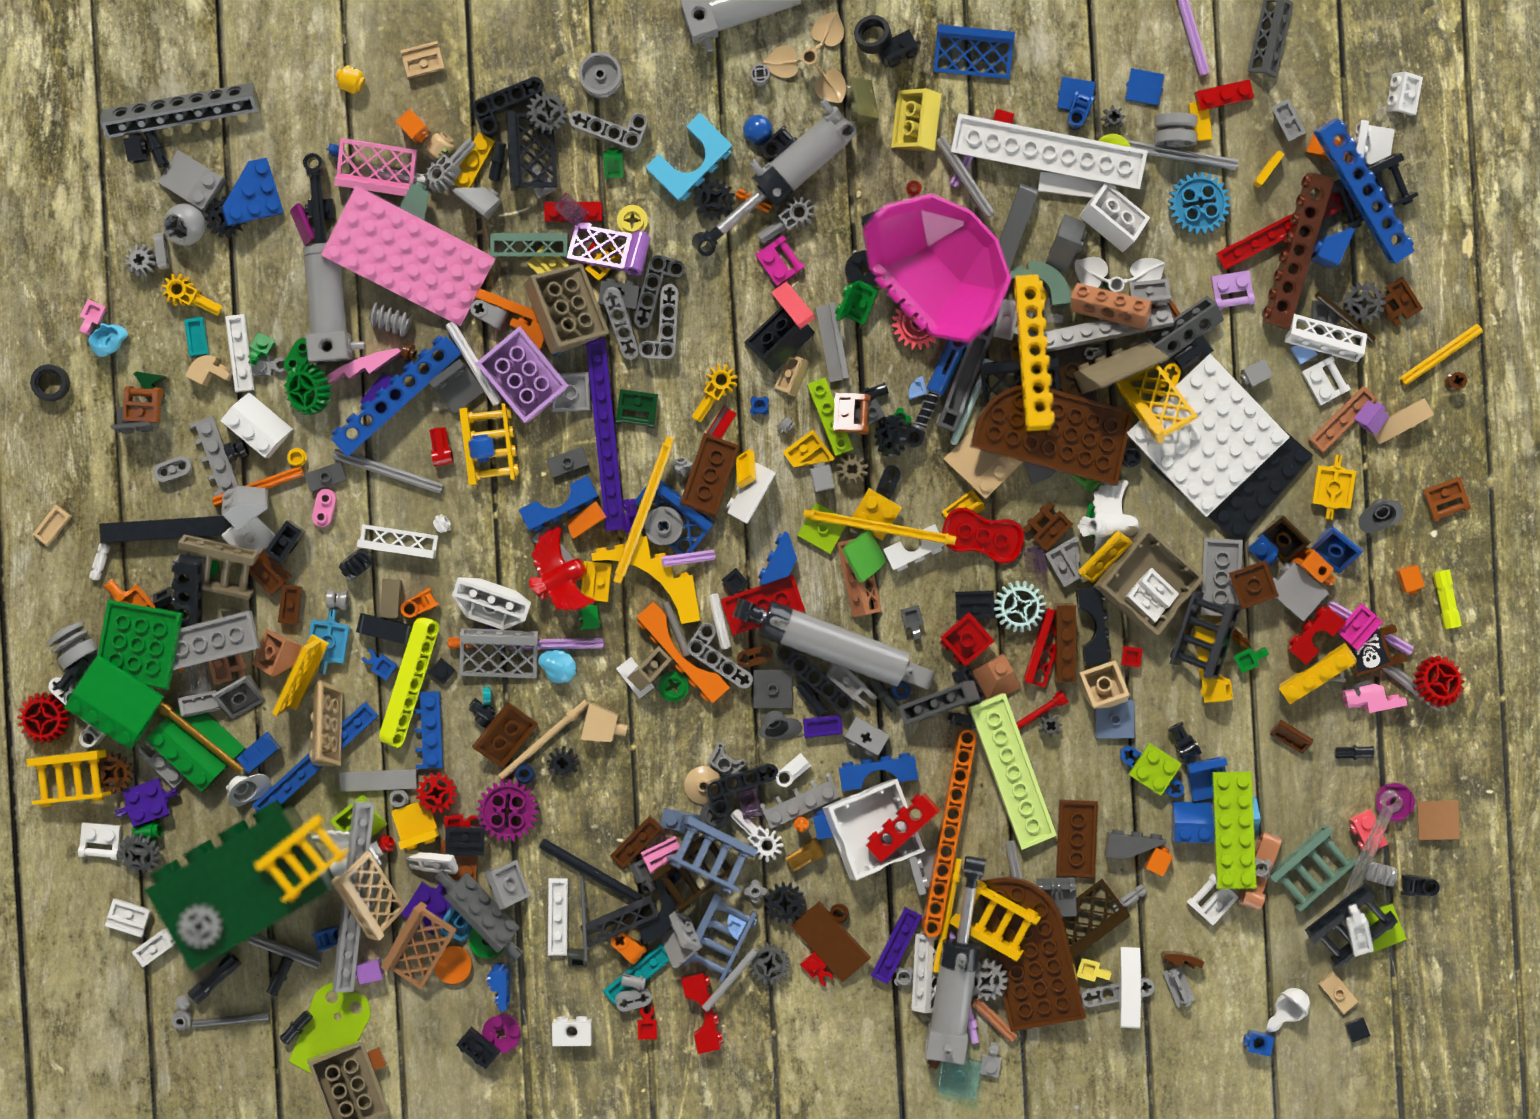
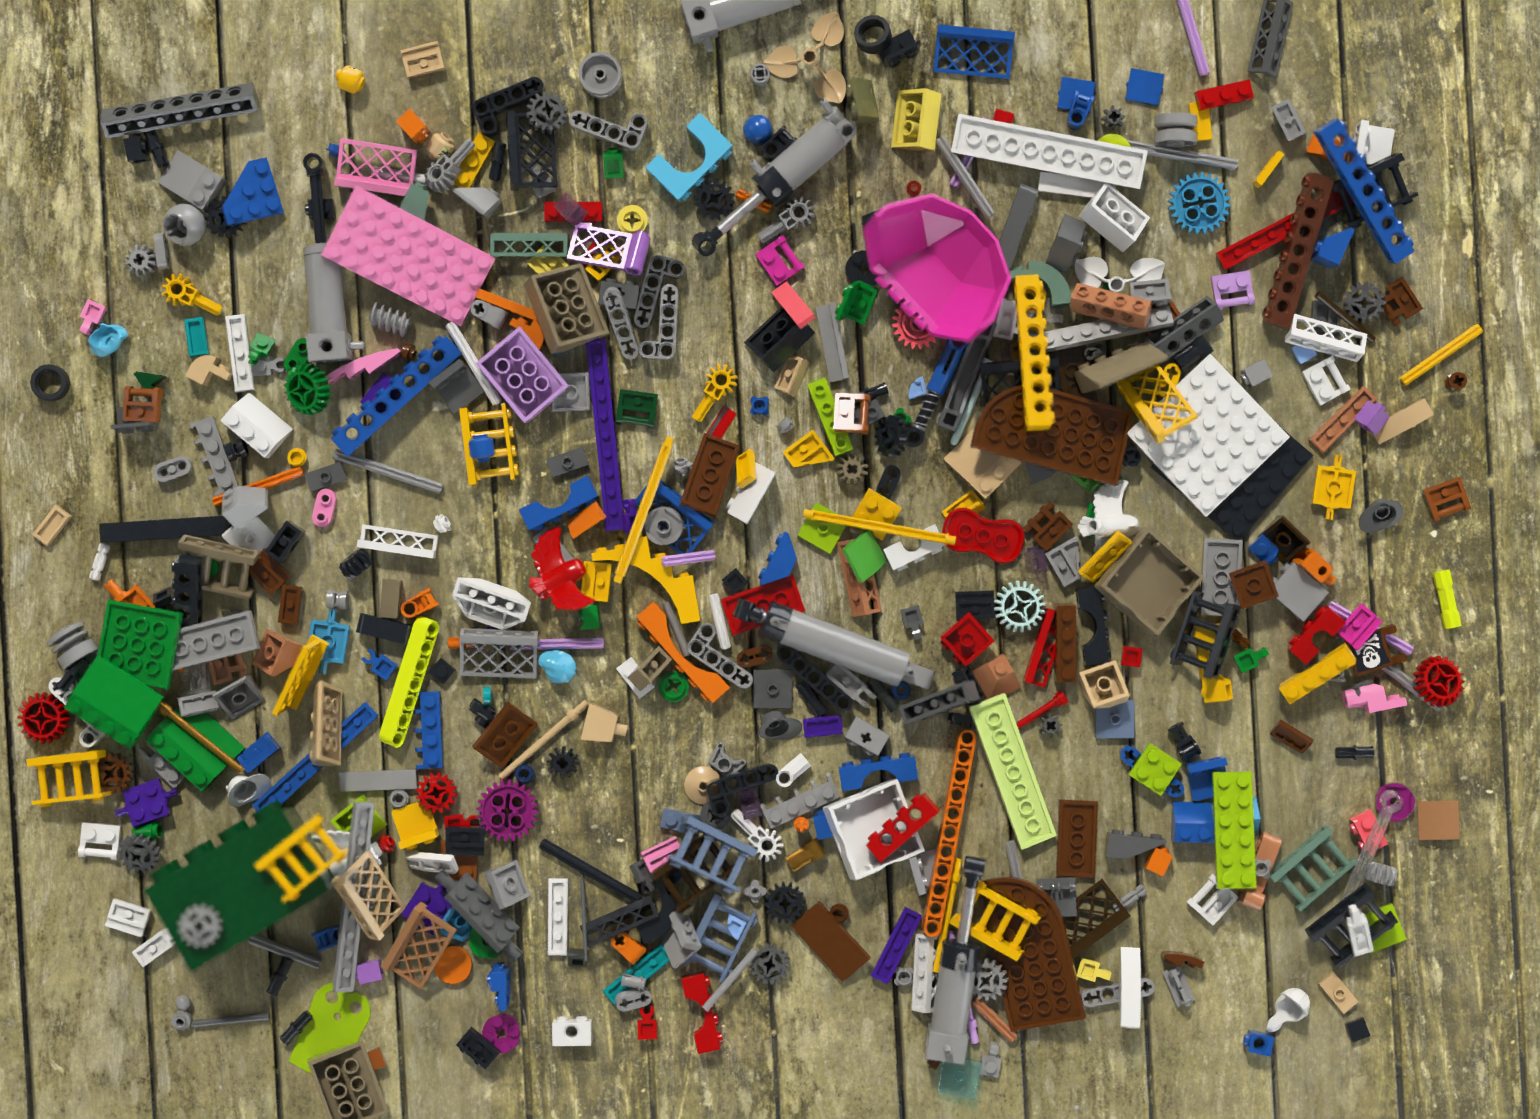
black axle [187,952,242,1004] -> none
magenta slope [290,203,315,245] -> none
red piece [429,427,454,467] -> none
reddish brown tile [610,815,664,869] -> none
red plate [800,951,833,986] -> none
light grey brick [810,462,834,493] -> none
white slope [1124,568,1179,624] -> none
blue slope [1310,527,1363,574] -> none
white bracket [1386,72,1423,116] -> none
orange brick [1395,565,1425,595] -> none
black piece [1400,874,1440,896] -> none

